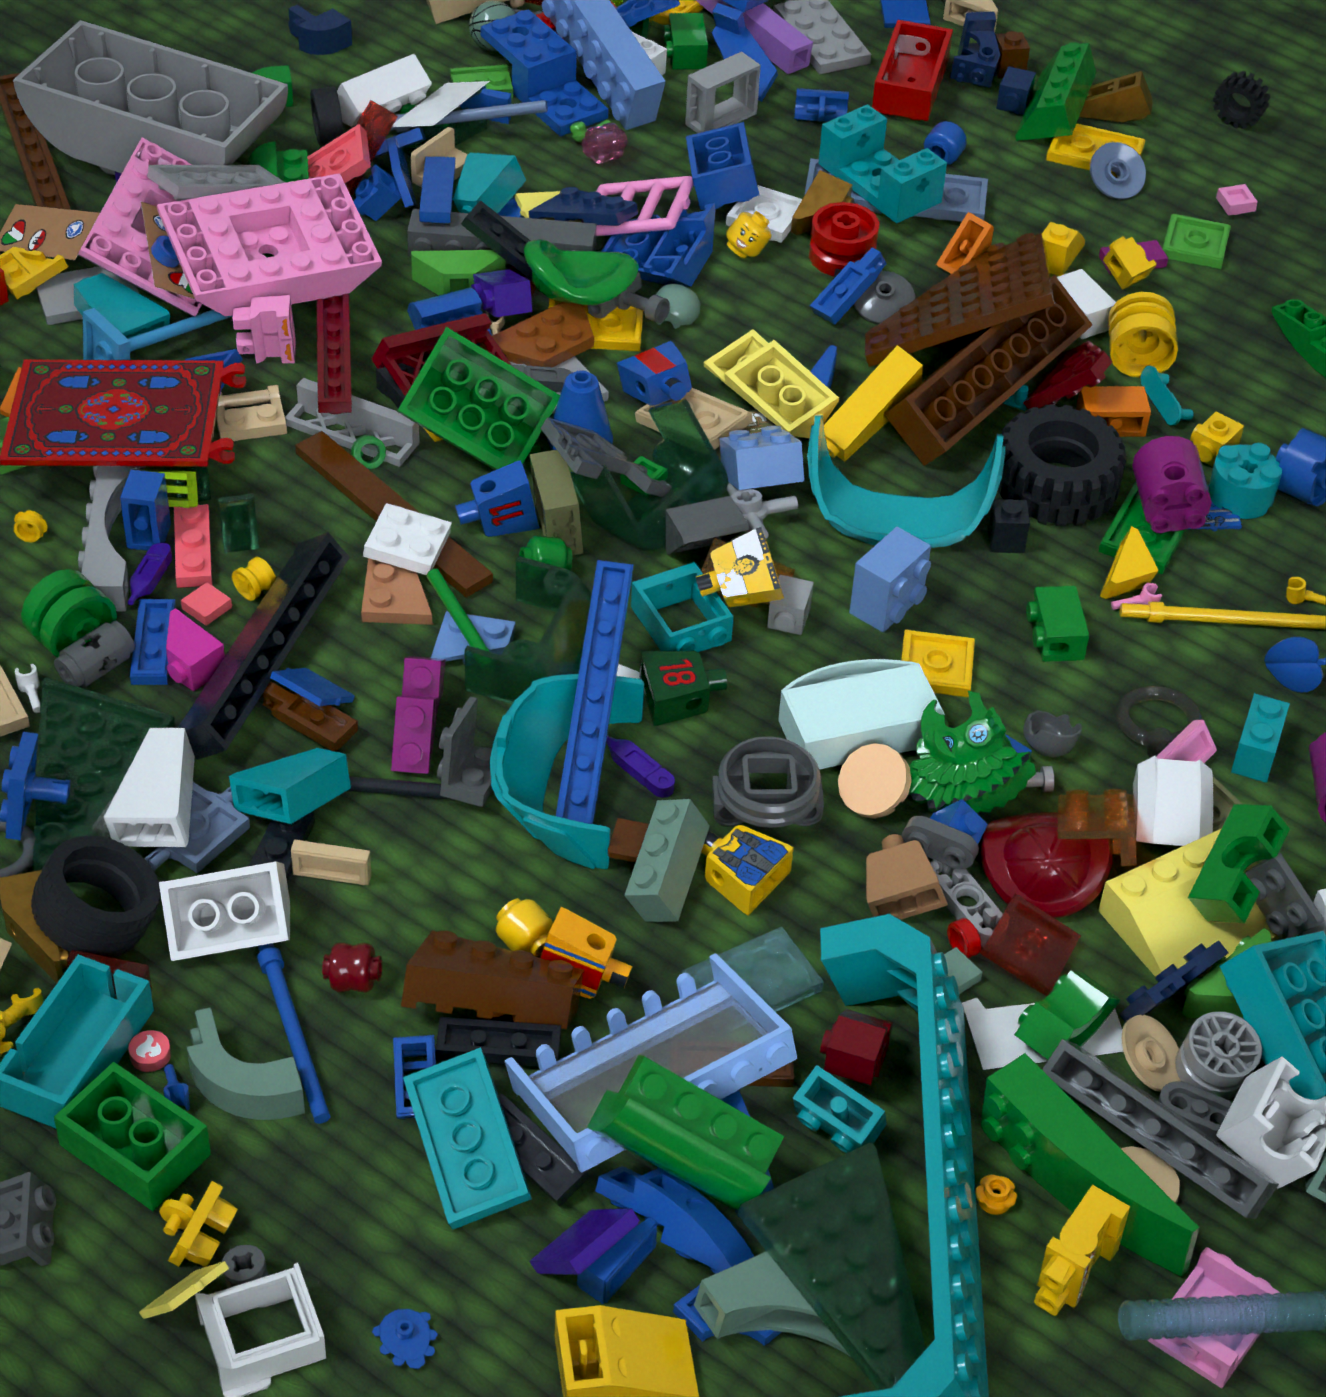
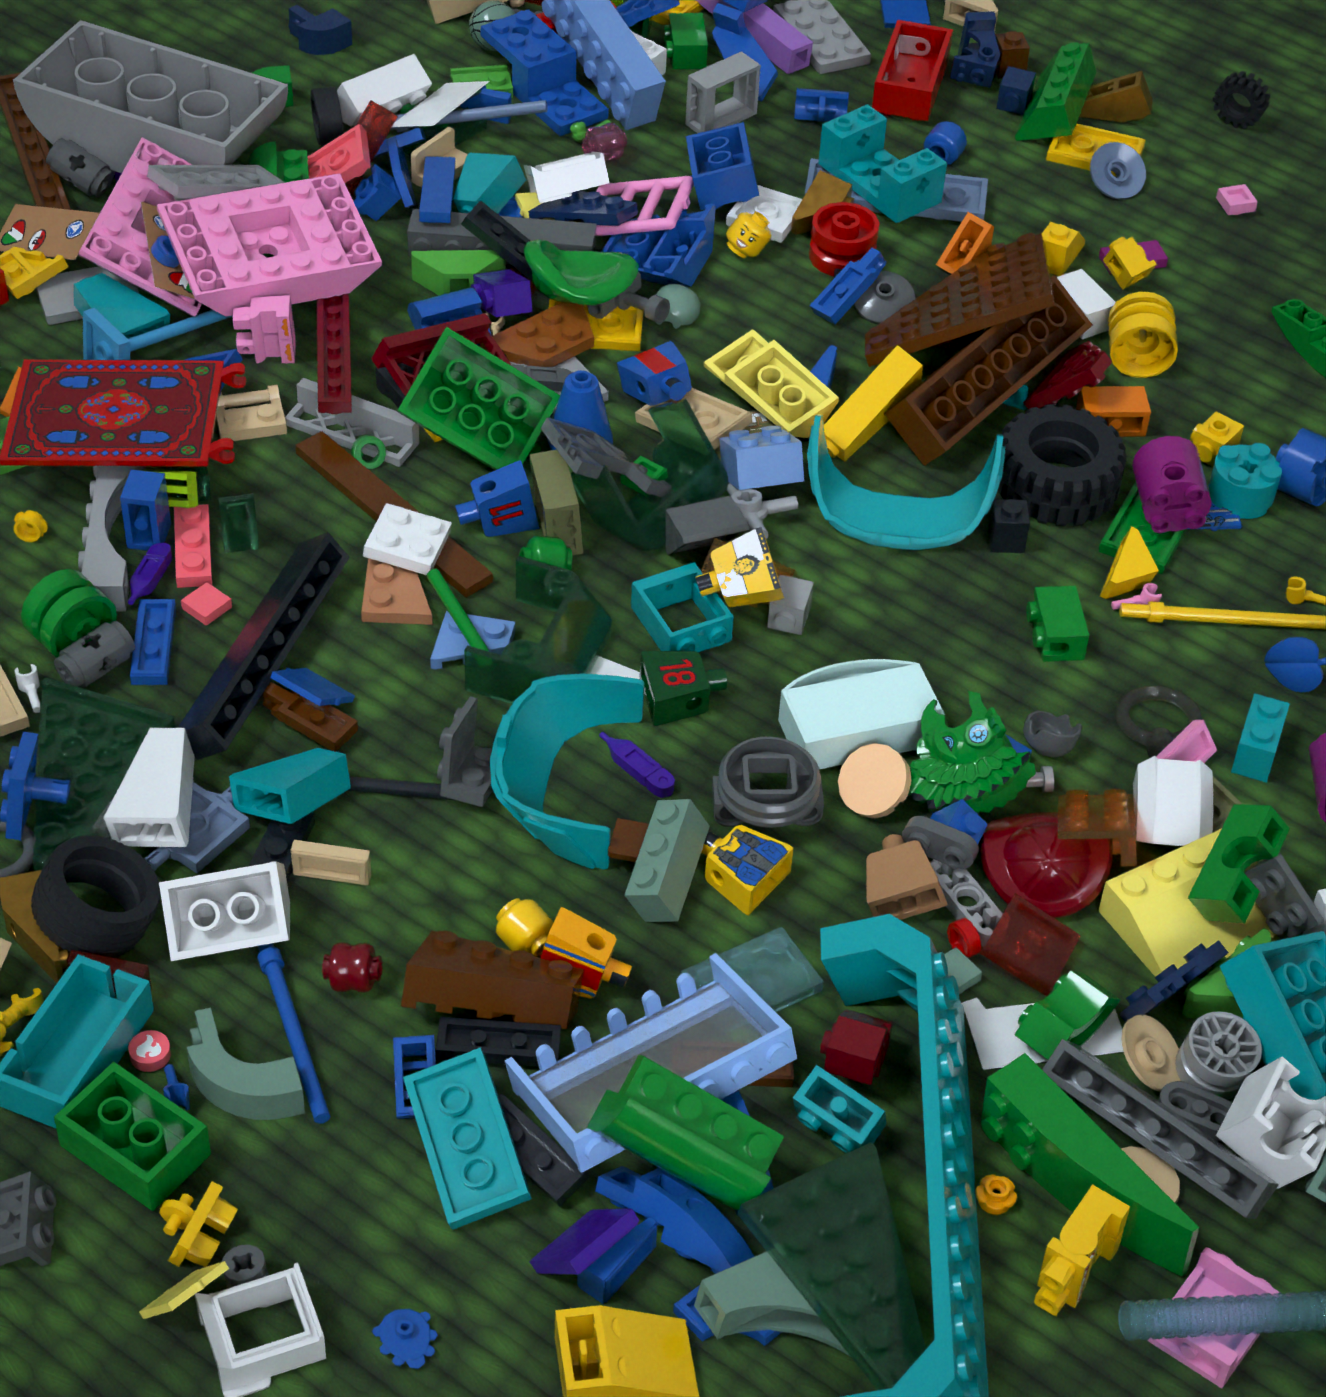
dark pink slope [166,608,225,692] -> none
yellow wheel [232,557,276,601] -> none
magenta arch [391,656,446,774] -> none
blue tile [556,560,633,824] -> none
medium blue brick [849,527,931,633] -> none
yellow tile [901,630,975,697] -> none
teal piece [1141,366,1194,426] -> none
bright green tile [1163,214,1231,269] -> none
none -> dark grey piece [46,138,114,198]
none -> white piece [523,152,610,203]

